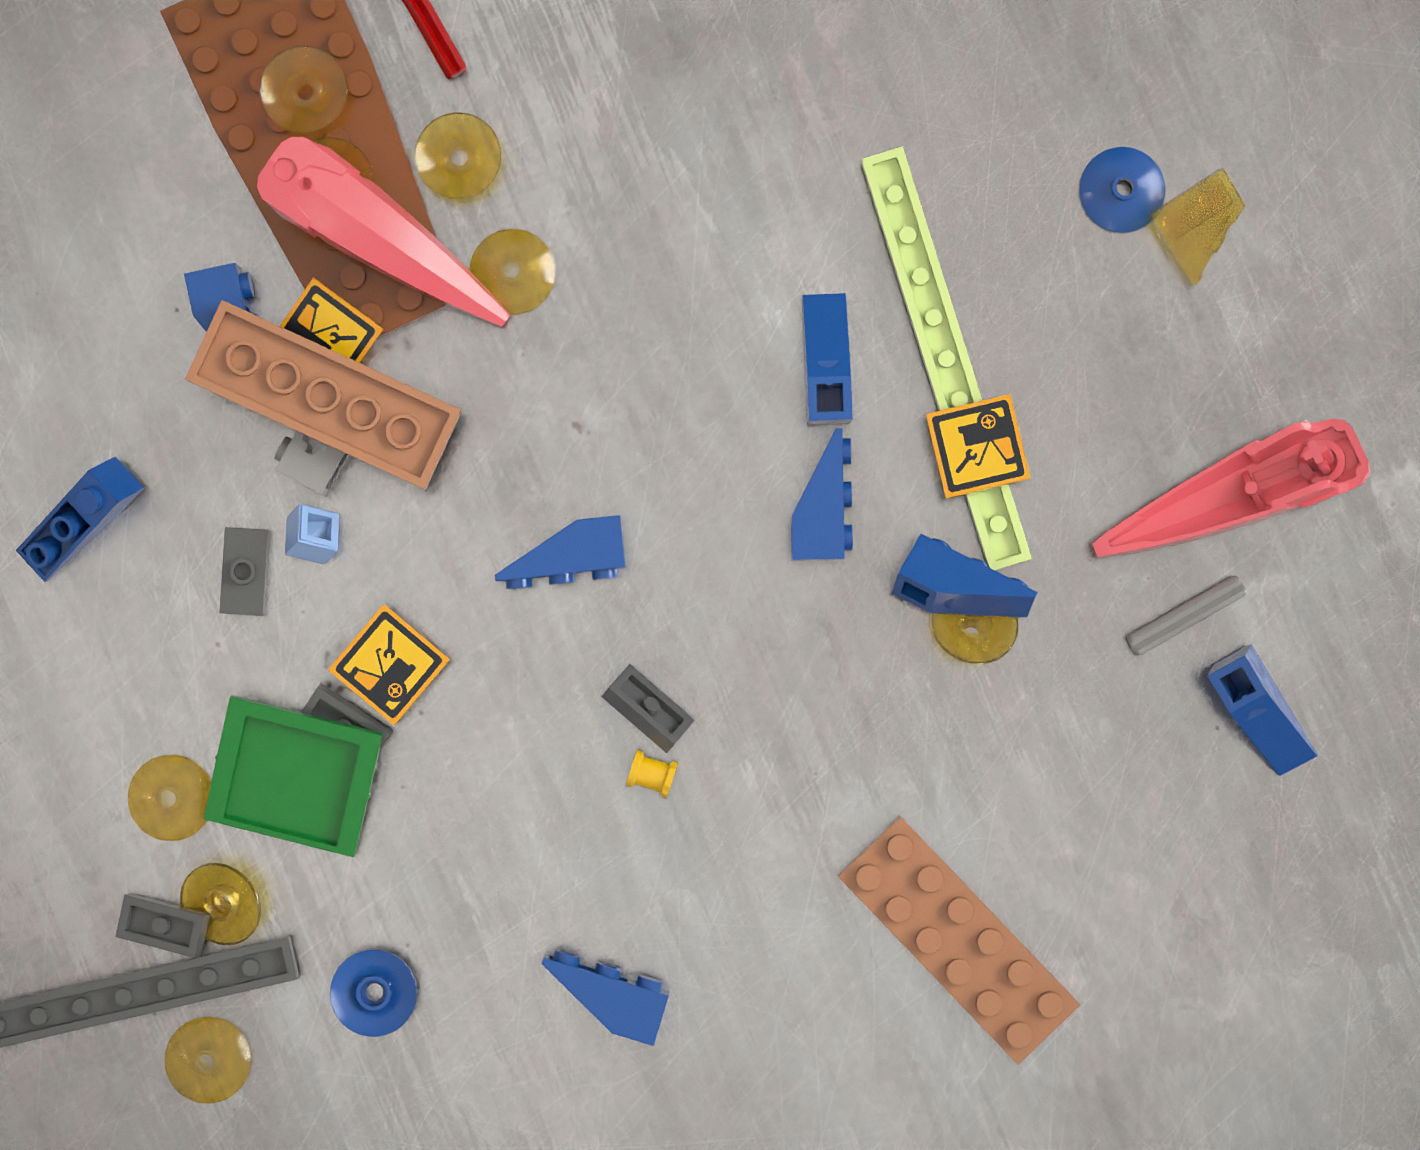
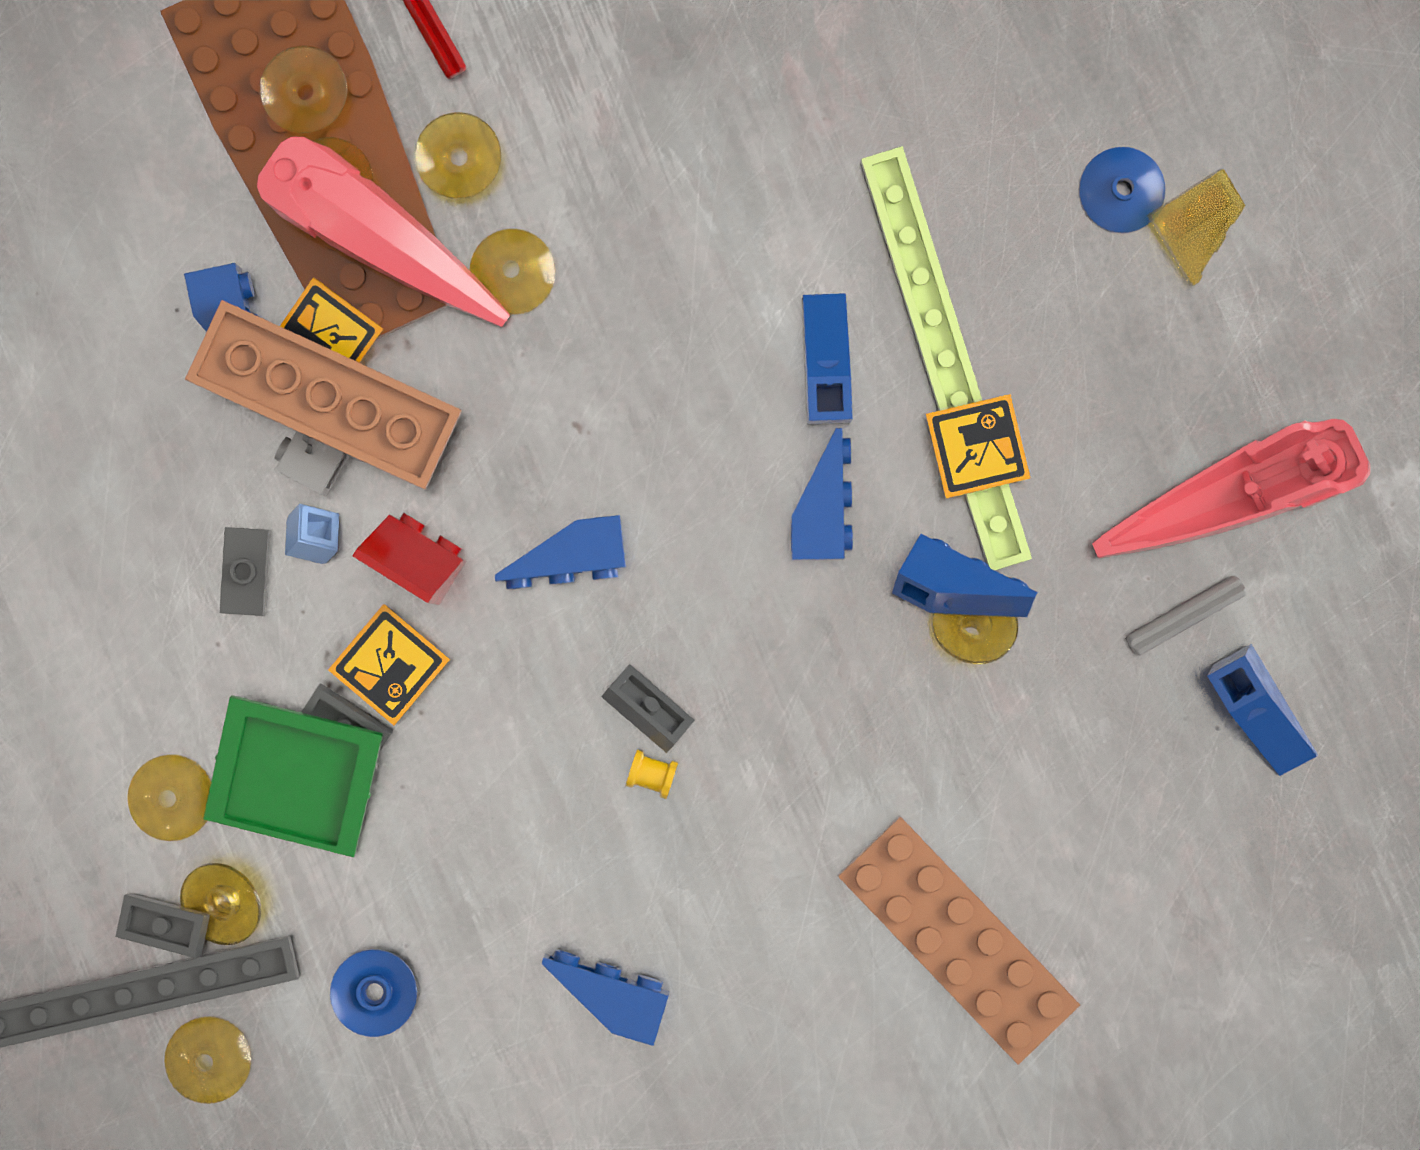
blue slope [16,456,144,582] -> none
none -> red slope [352,512,467,605]

